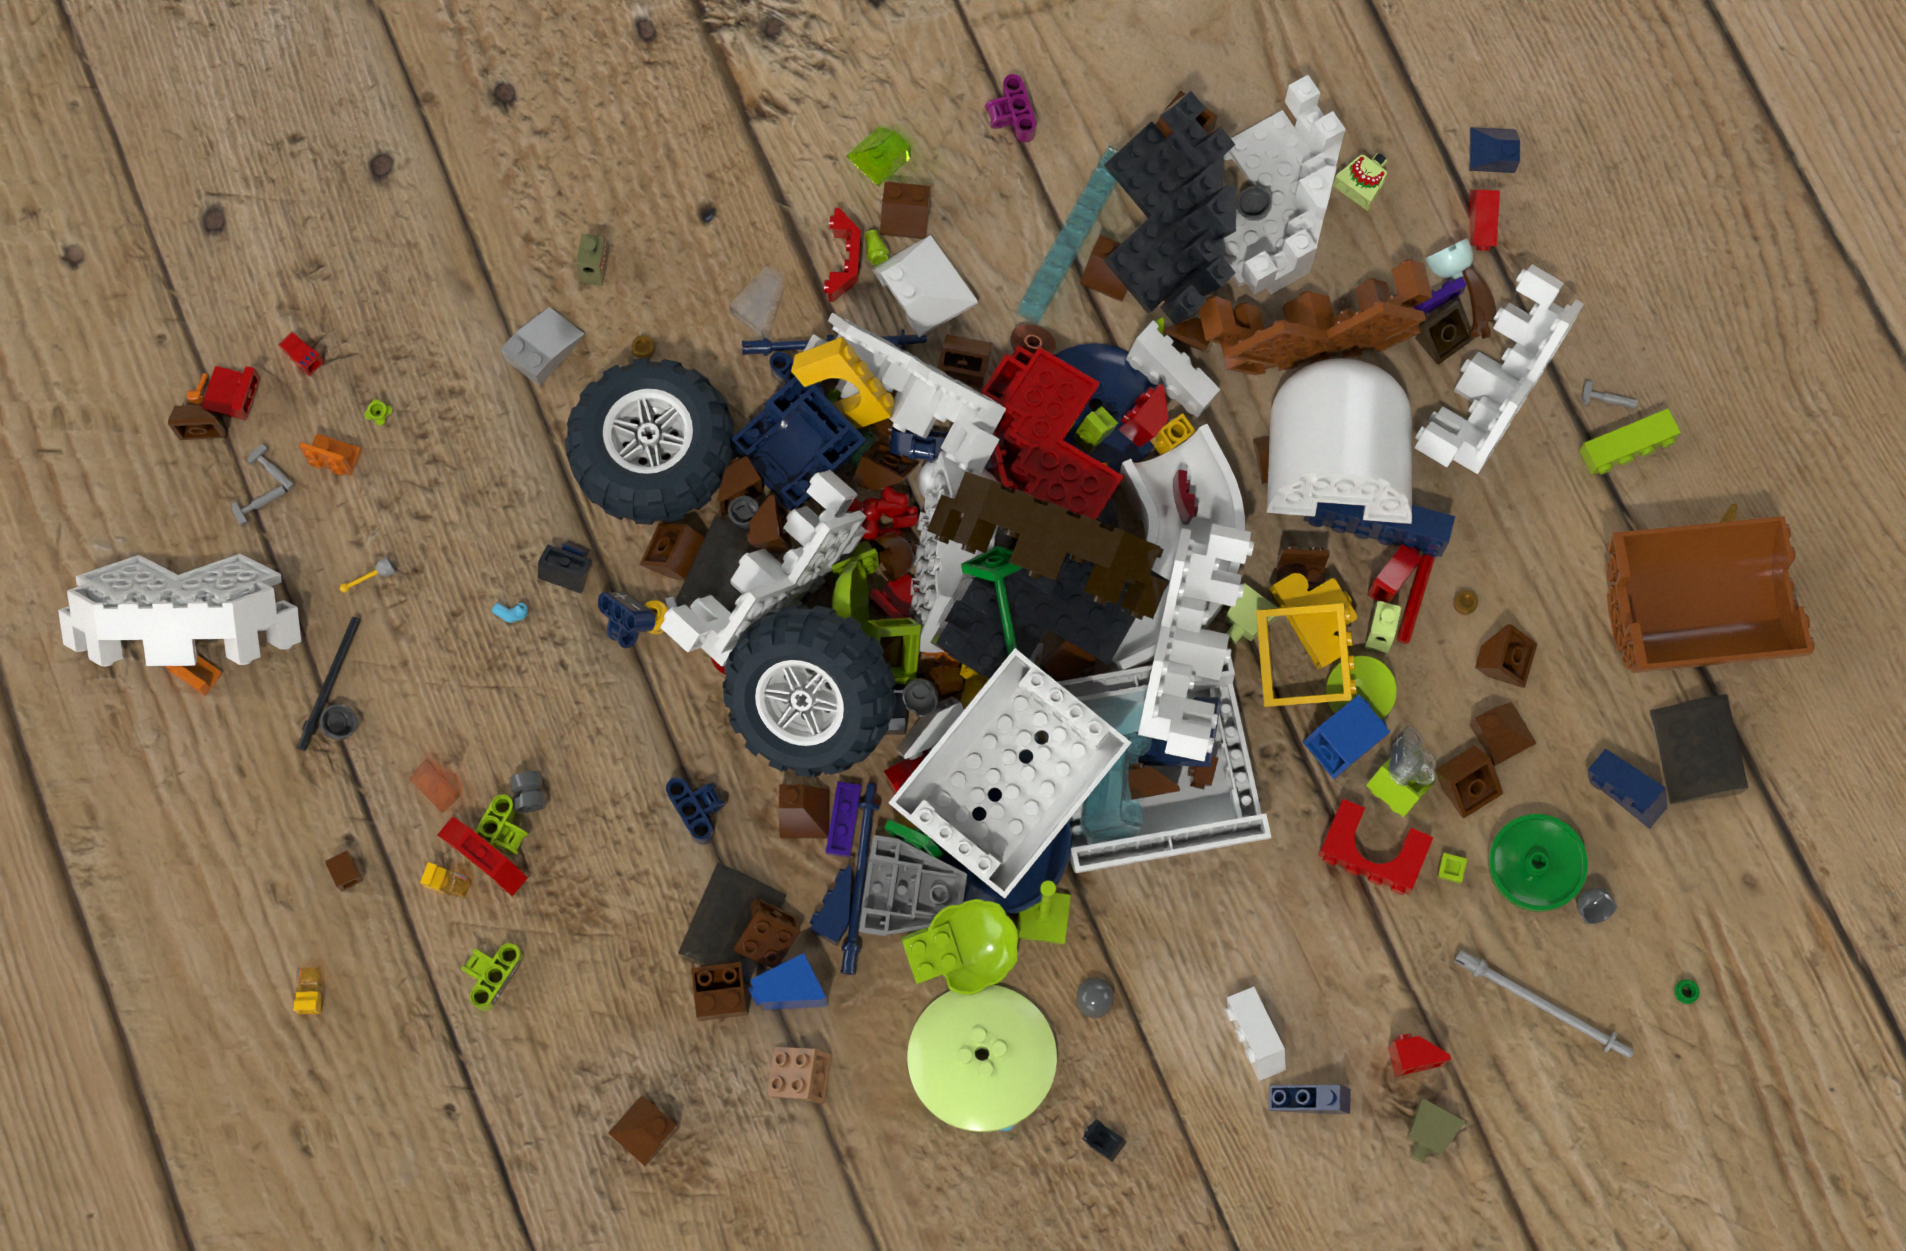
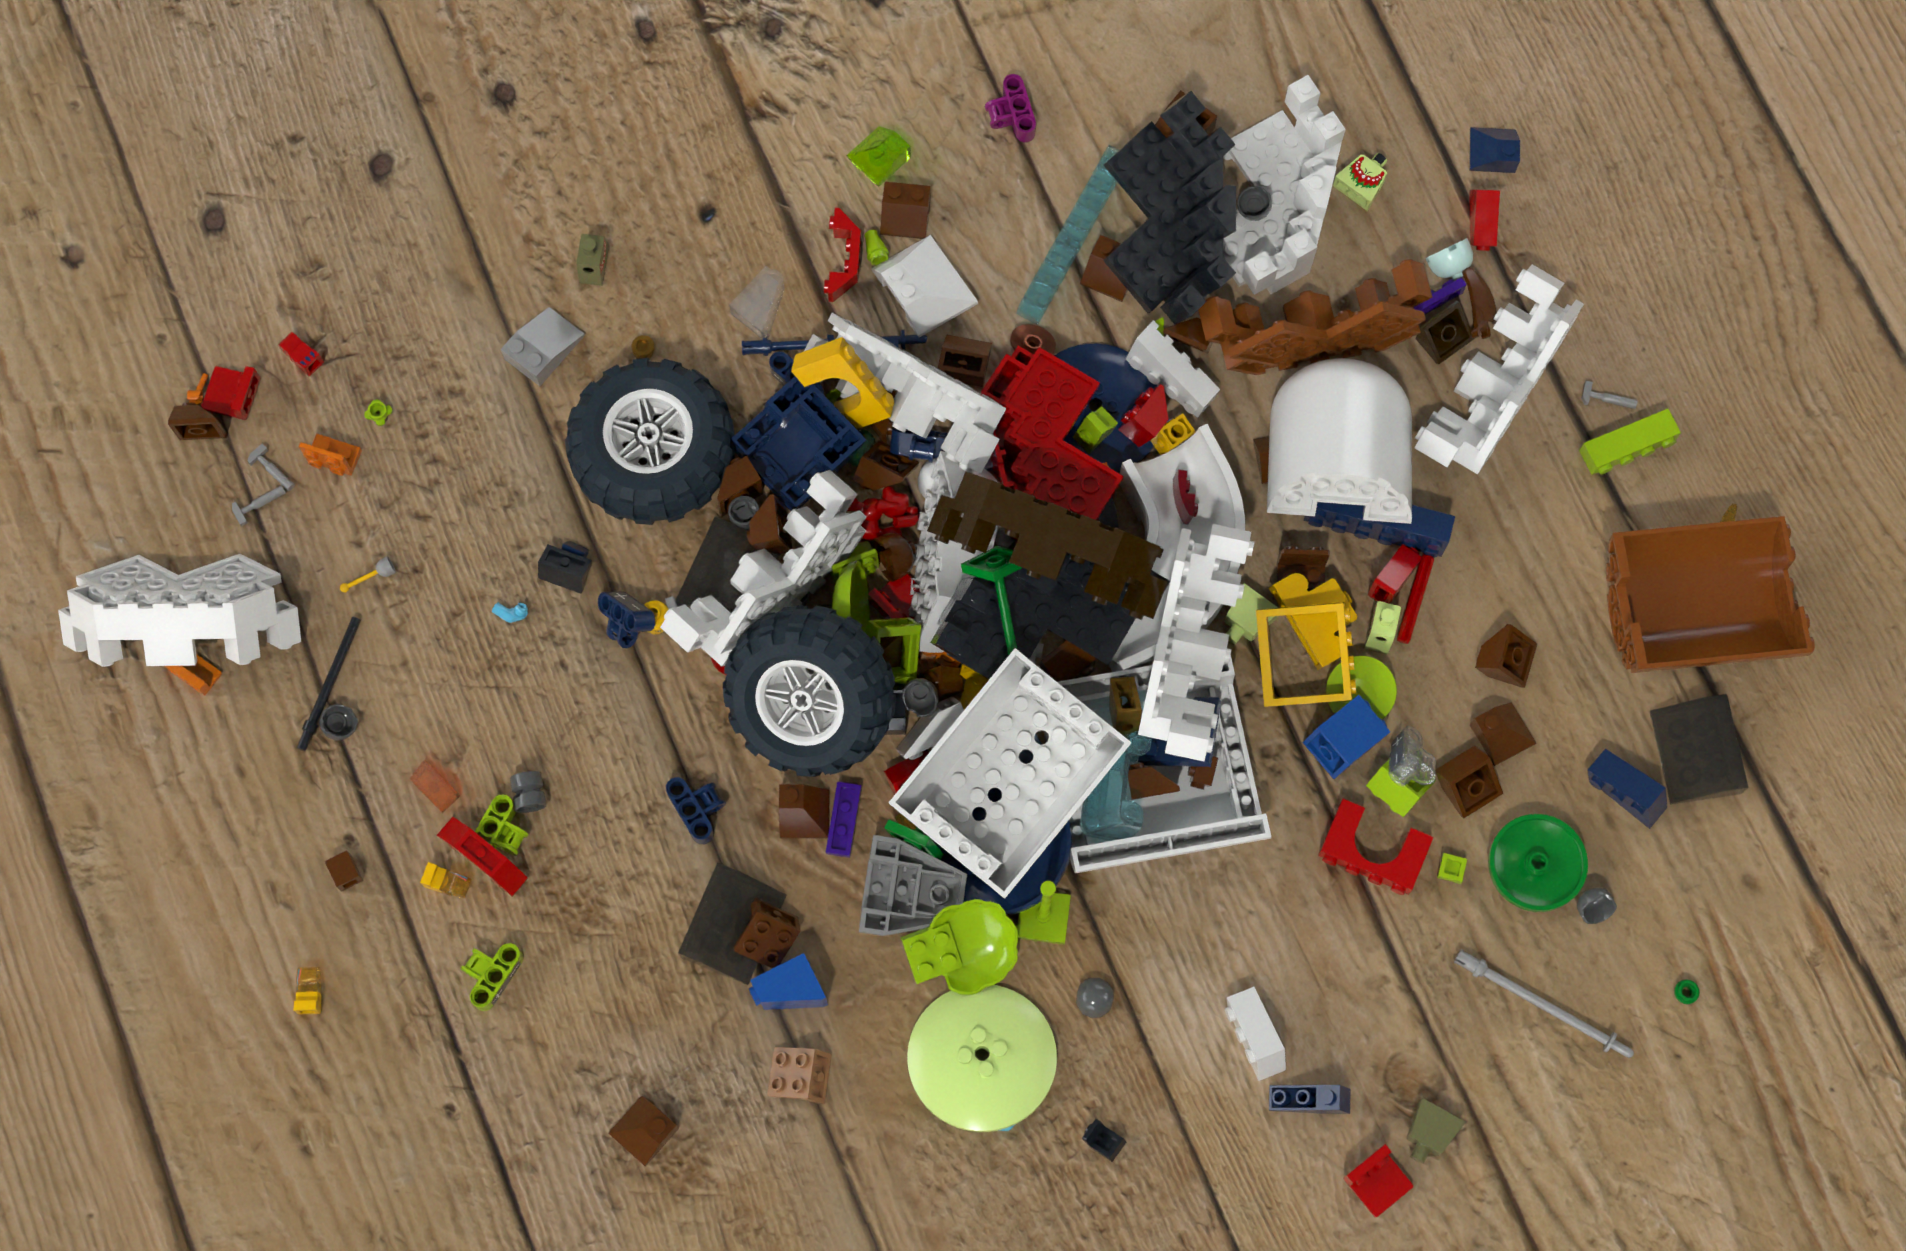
reddish brown slope [639,523,706,581] -> none
reddish brown slope [691,962,748,1021] -> none
dark blue slope [810,865,852,946] -> none
dark blue bar [840,782,880,975] -> none
red slope [1388,1033,1451,1077] -> none
pearl gold tile [1453,590,1478,615] -> none
none -> pearl gold torso [1109,677,1142,737]
none -> red bracket [1343,1144,1413,1218]

